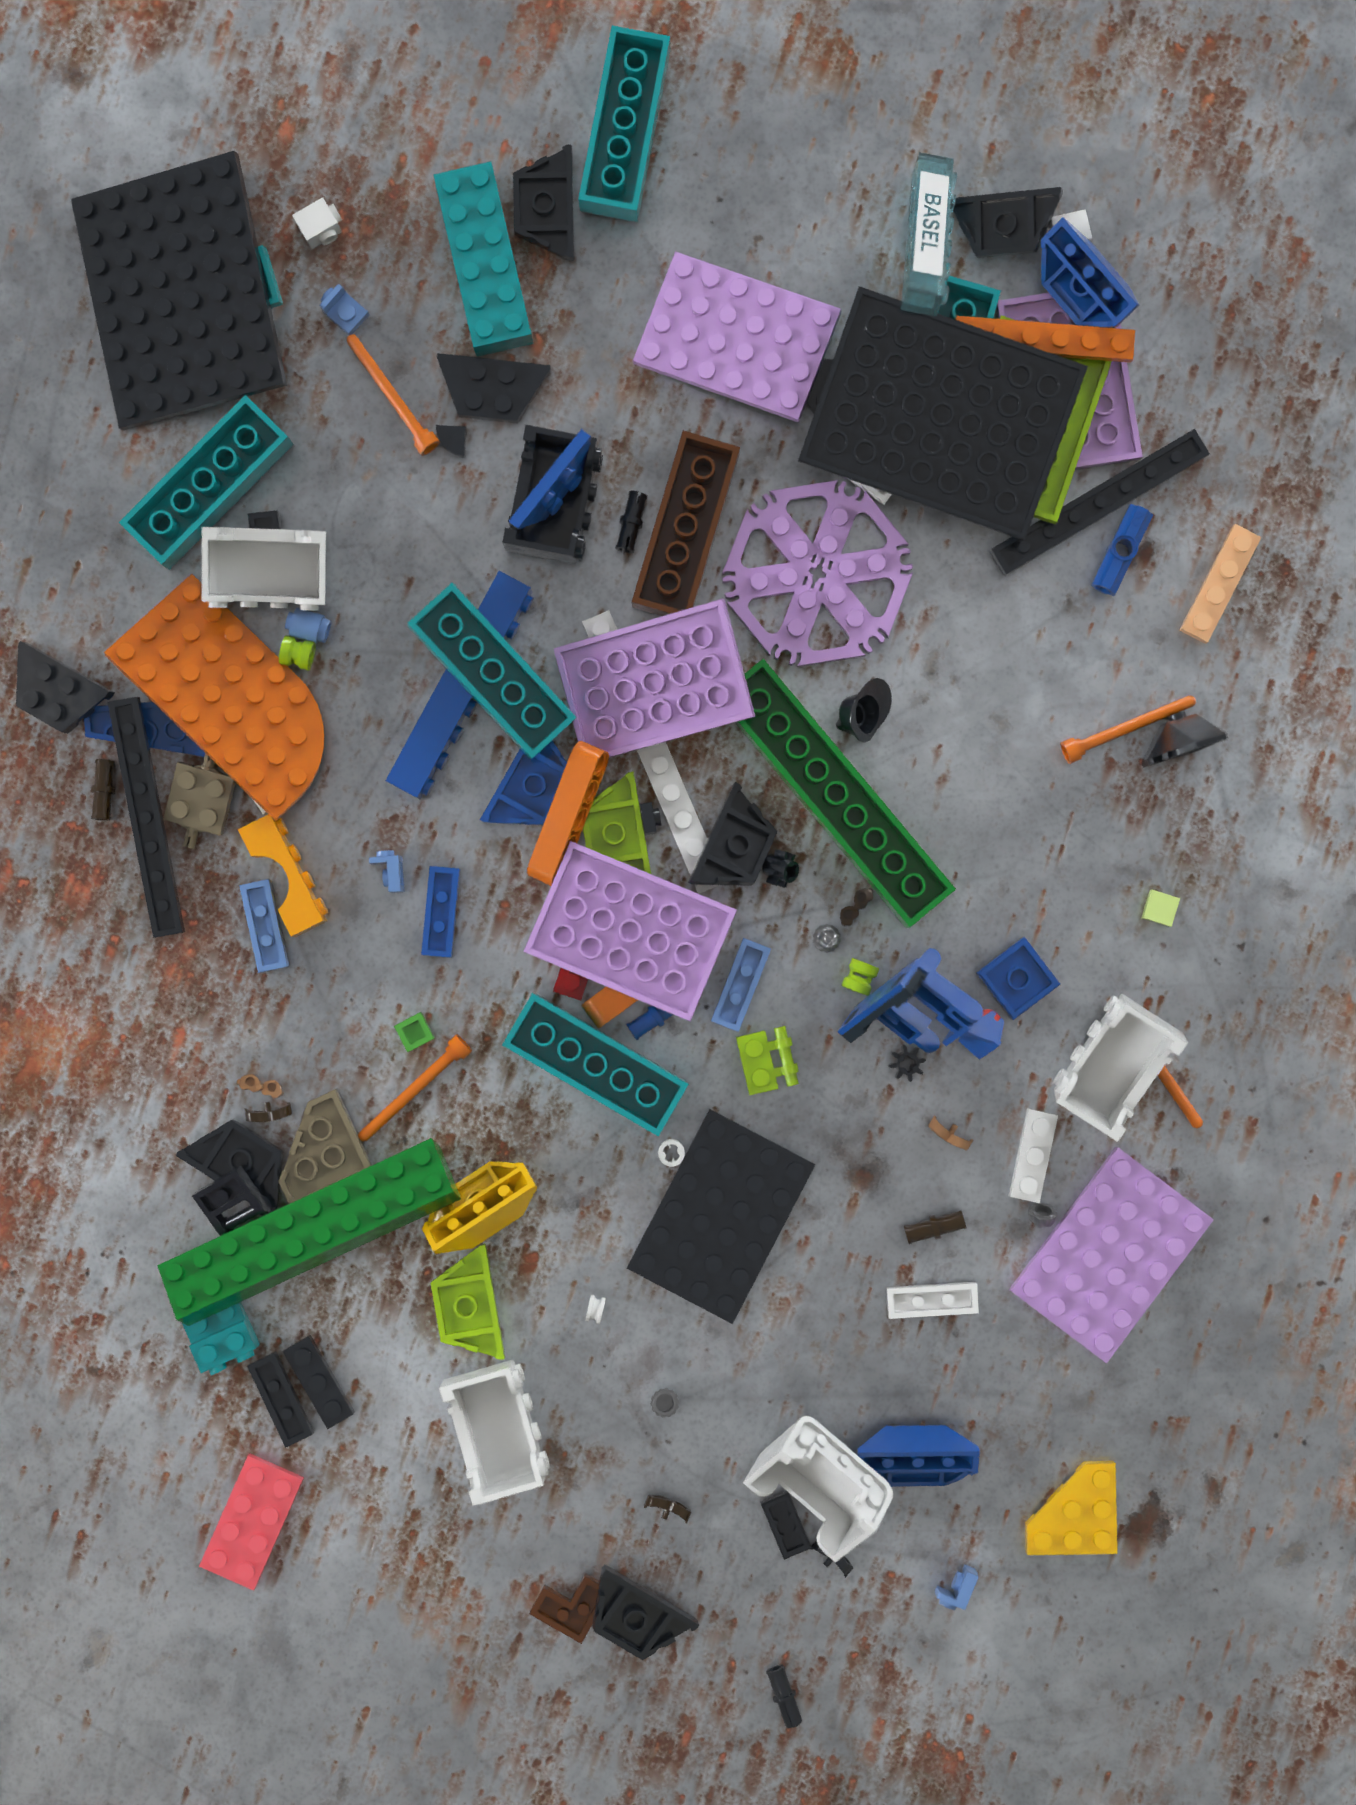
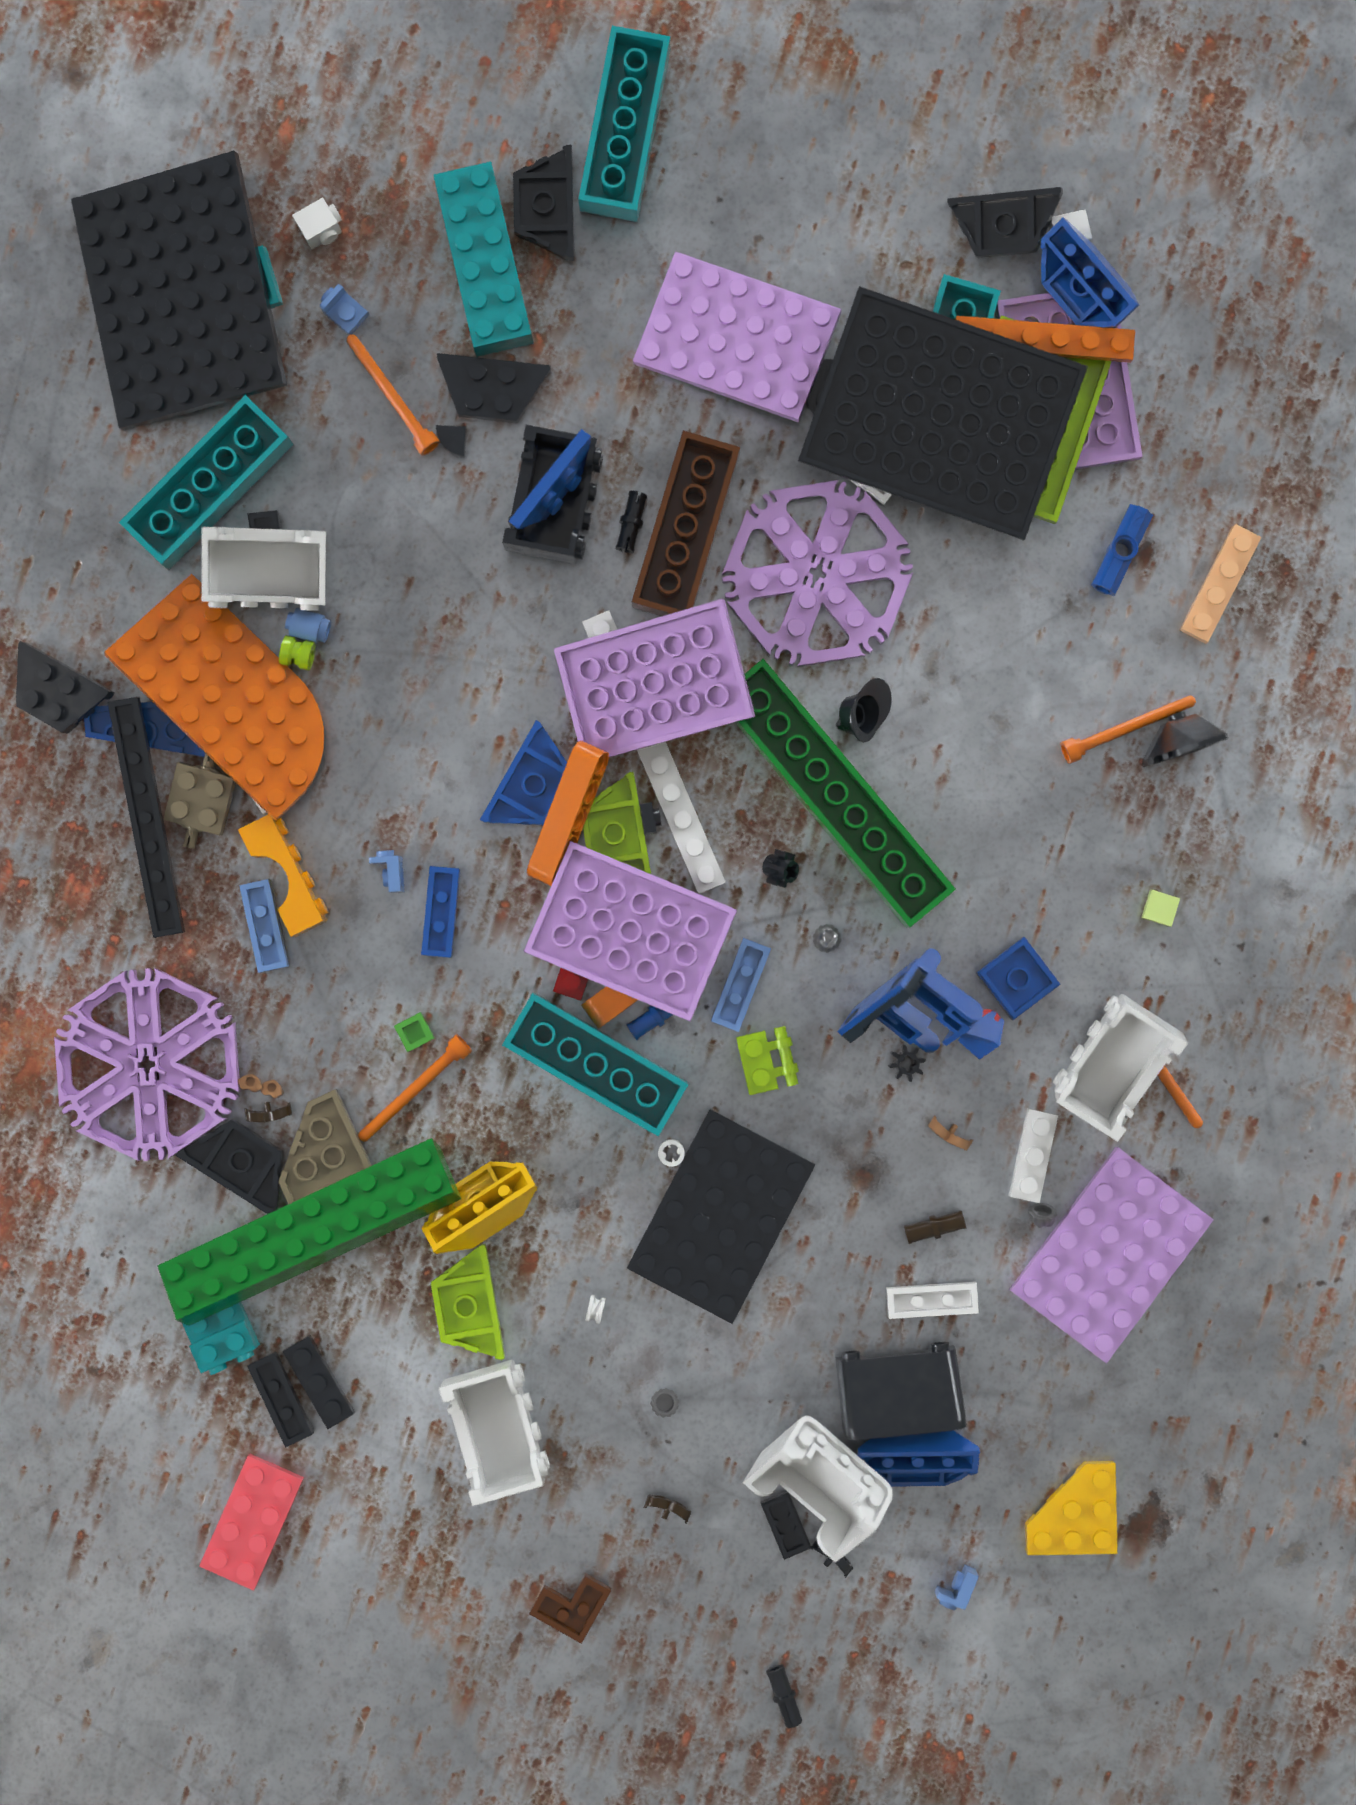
dark brown pin [91,759,115,821] -> none
black plate [192,1166,271,1236] -> none
blue brick [385,571,534,800] -> none
teal brick [407,582,577,760] -> none
black wing [592,1564,699,1660] -> none
black wing [688,782,777,886] -> none
dark brown piece [840,888,873,927] -> none
lime wheel [841,958,879,996] -> none
clear light blue brick [901,152,957,316] -> none
black plate [990,429,1210,576] -> none
none -> lavender plate [54,968,241,1161]
none -> black windscreen [835,1342,967,1440]

